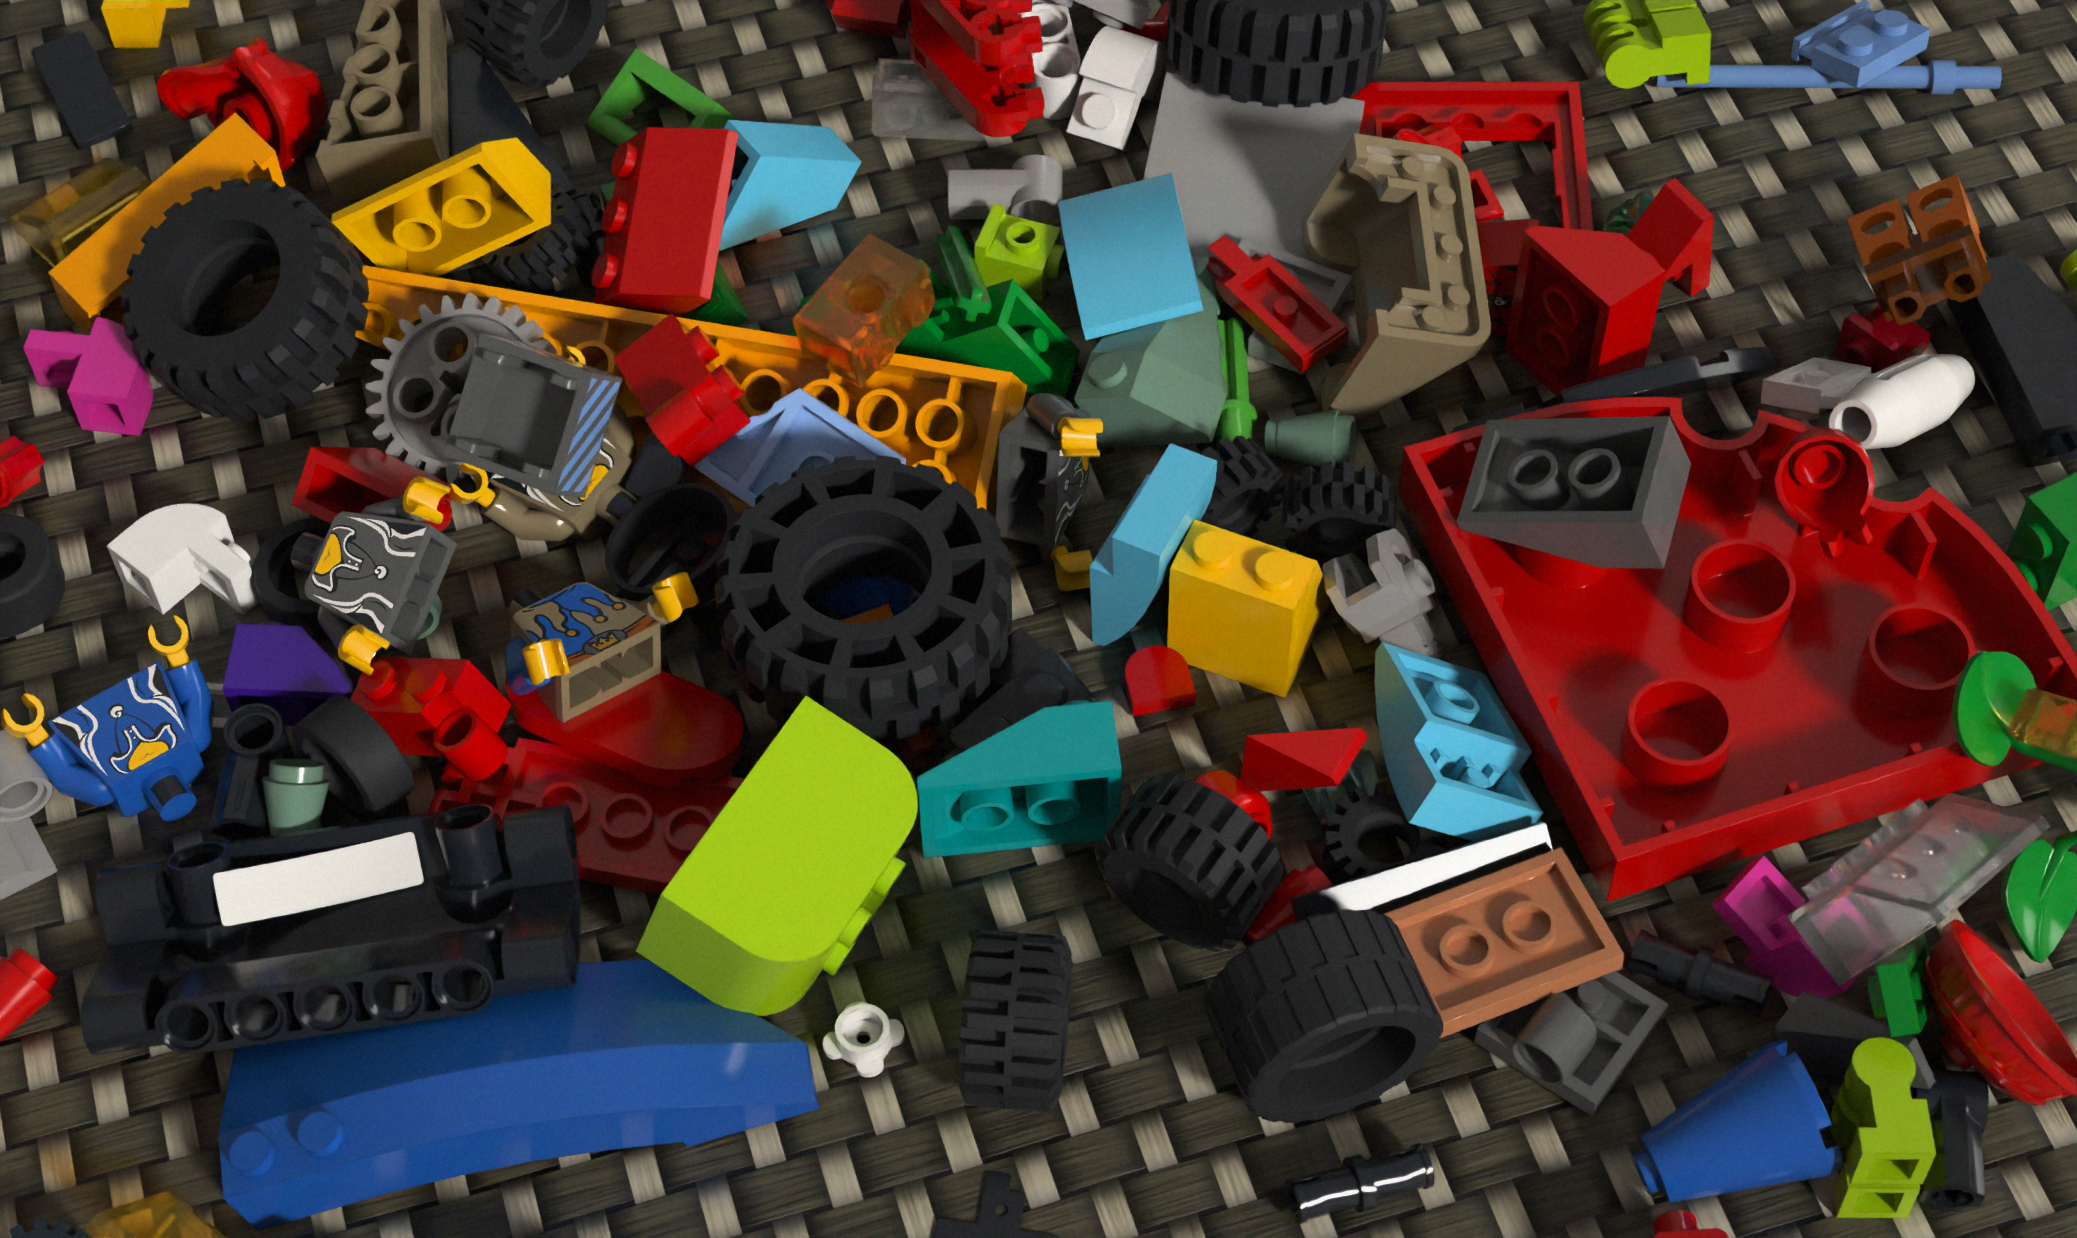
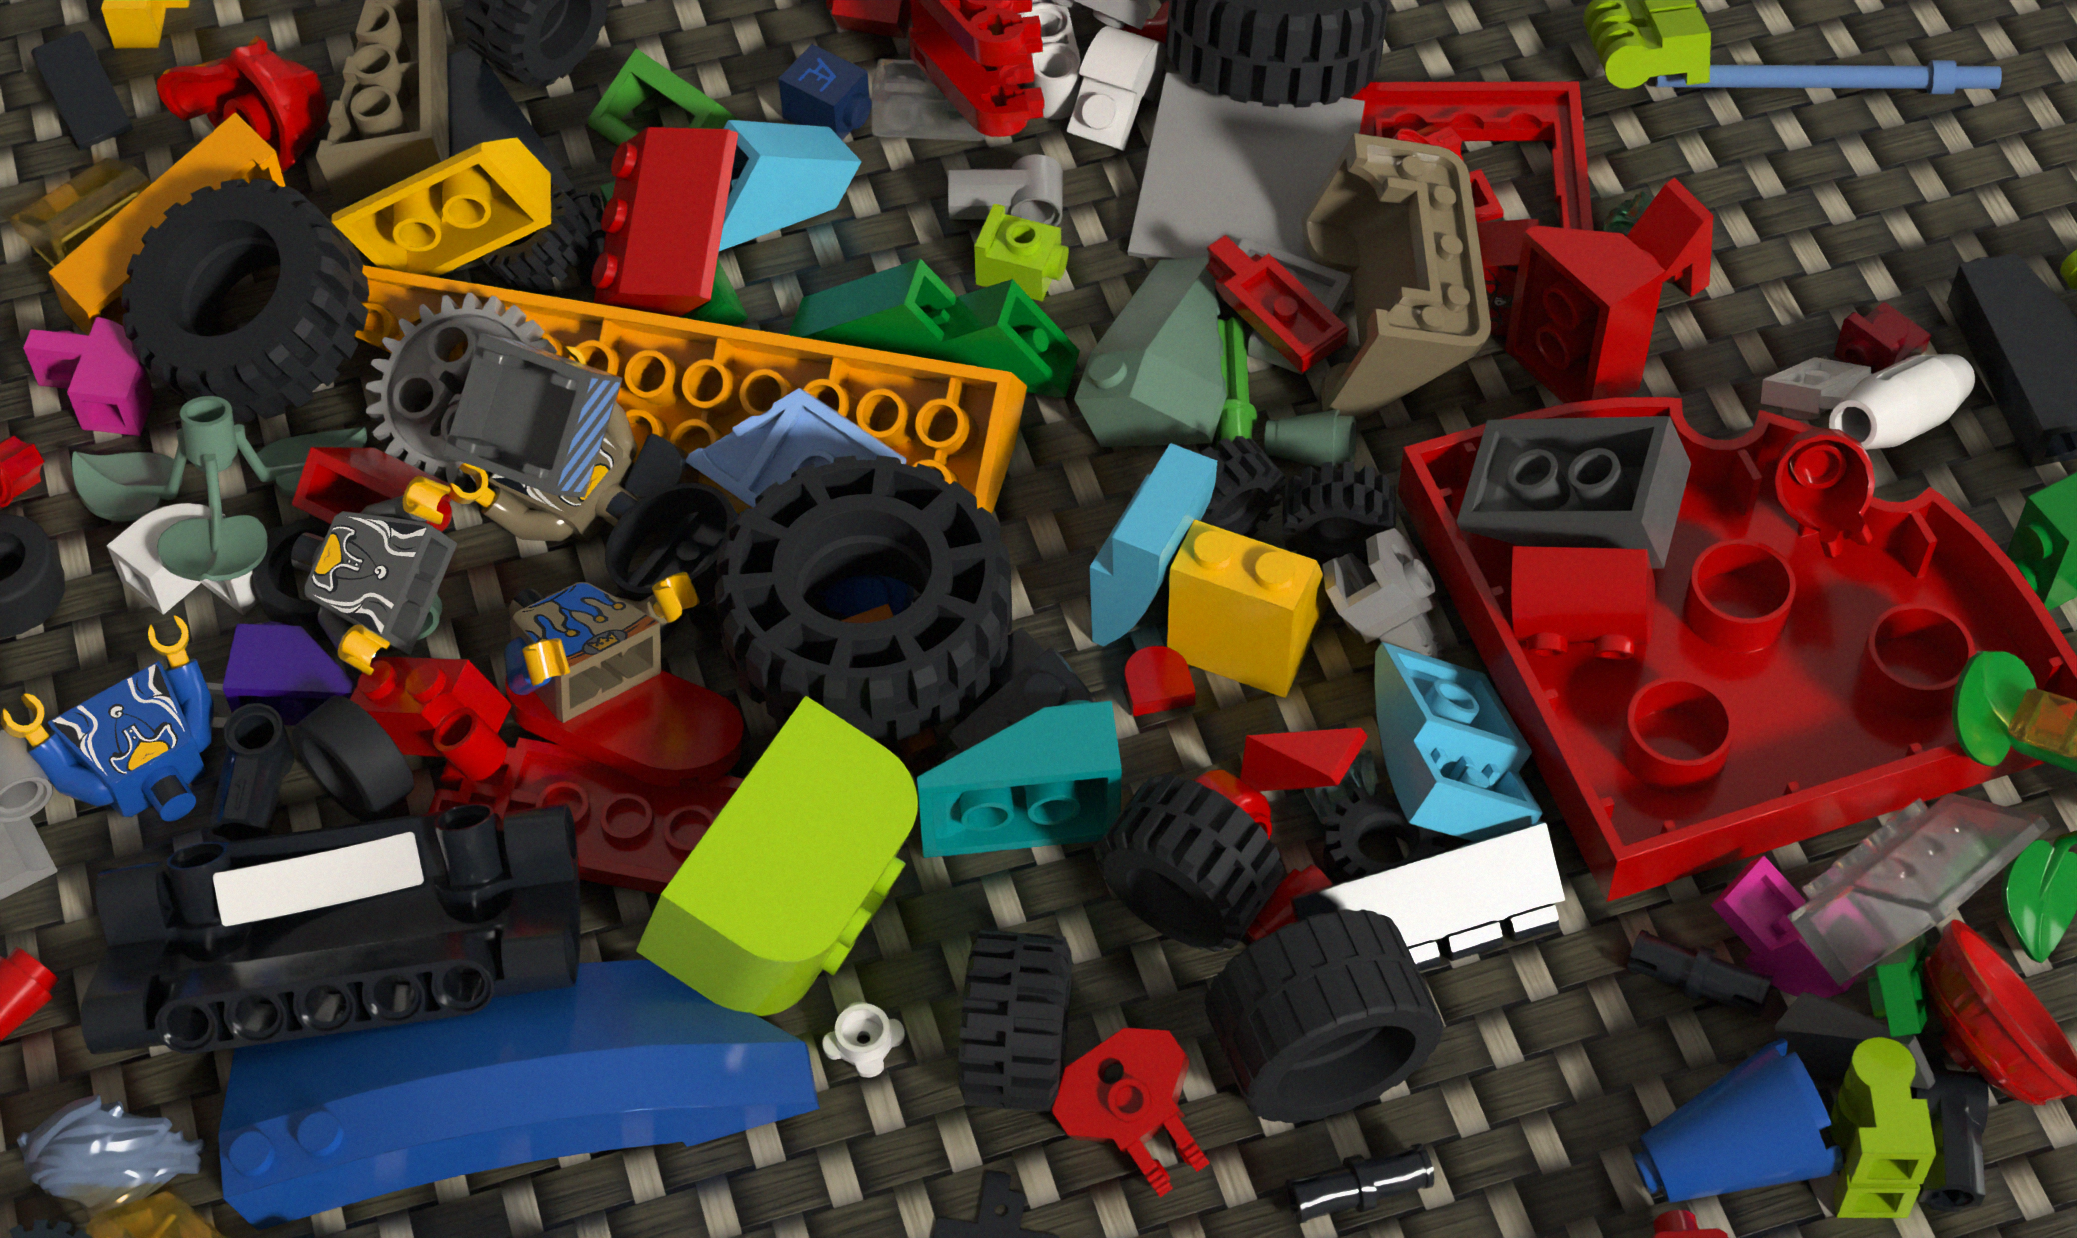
sand green cone [262,759,330,836] -> none
red hinge [613,313,751,467] -> none
clear orange brick [793,233,936,388] -> none
green axle [932,226,992,322] -> none
dark grey torso [996,393,1103,591] -> none
medium azure slope [1058,173,1204,340] -> none
nougat plate [1384,847,1624,1038] -> none
black tile [1450,347,1778,434] -> none
dark grey plate [1474,971,1669,1117] -> none
medium blue plate [1791,0,1930,88] -> none
hips [1847,174,1993,325] -> none
none -> sand blue hair [17,1094,206,1226]
none -> sand green plant [72,396,367,581]
none -> dark blue brick [778,44,872,140]
none -> red hinge [1052,1027,1210,1197]
none -> red brick [1511,546,1655,660]

